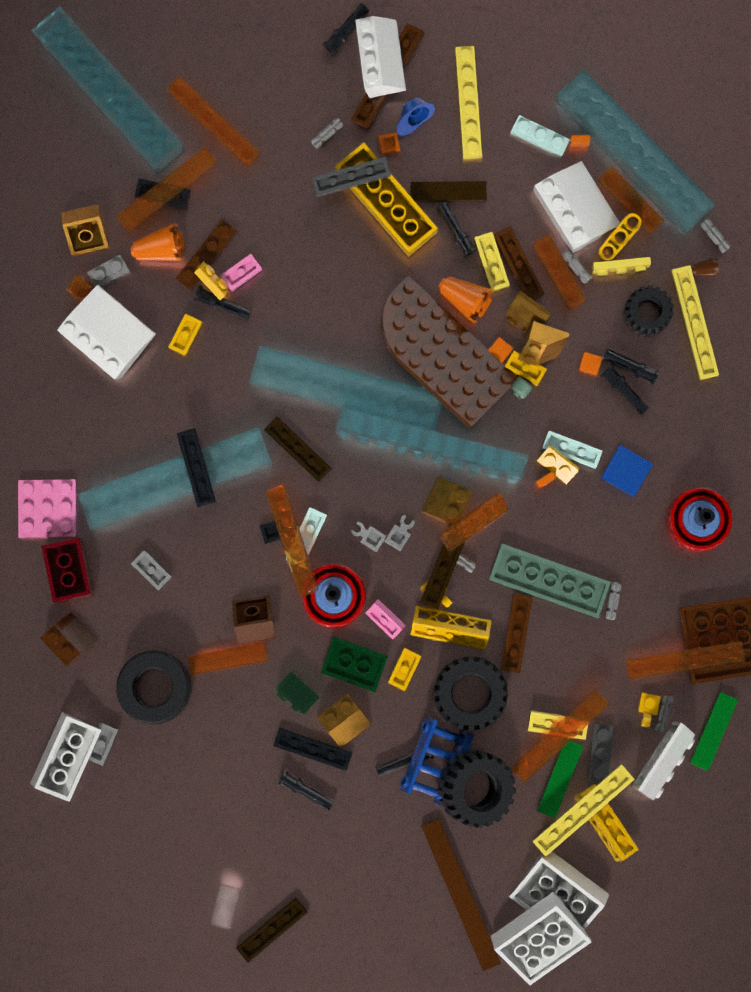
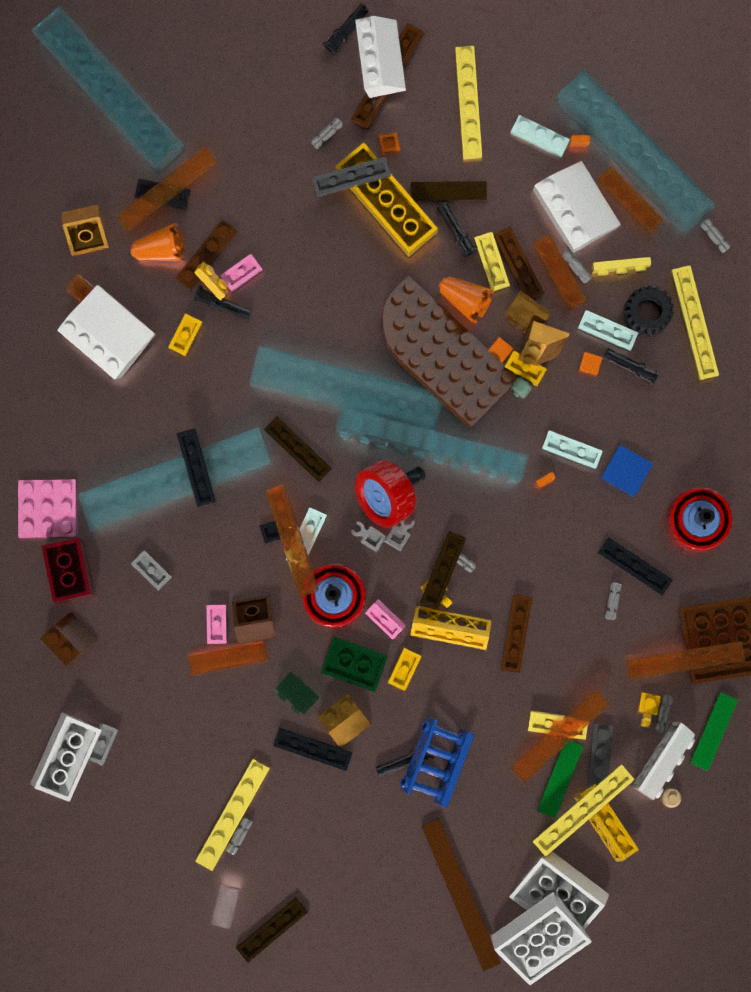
light grey plate [87,255,130,288] -> none
black tyre [116,650,192,724] -> none
clear orange plate [166,76,261,168] -> none
black pin [277,770,335,811] -> none
blue piece [396,97,435,136] -> none
pearl gold slope [422,477,473,528] -> none
black tyre [434,656,508,731] -> none
black tyre [438,750,516,828] -> none
clear orange plate [439,493,509,551] -> none
sand green plate [489,544,611,619] -> none
yellow plate [537,445,579,484] -> none
yellow beam [599,213,642,261] -> none
black pin [600,364,650,415] -> none
reddish brown cone [691,257,720,276] -> none
none -> light yellow plate [195,759,270,871]
none -> bright pink plate [206,605,227,644]
none -> light grey axle [226,818,253,855]
none -> red wheel [355,460,426,527]
none -> light aqua plate [578,310,638,351]
none -> black tile [598,537,673,596]
none -> tan piece [661,788,681,808]

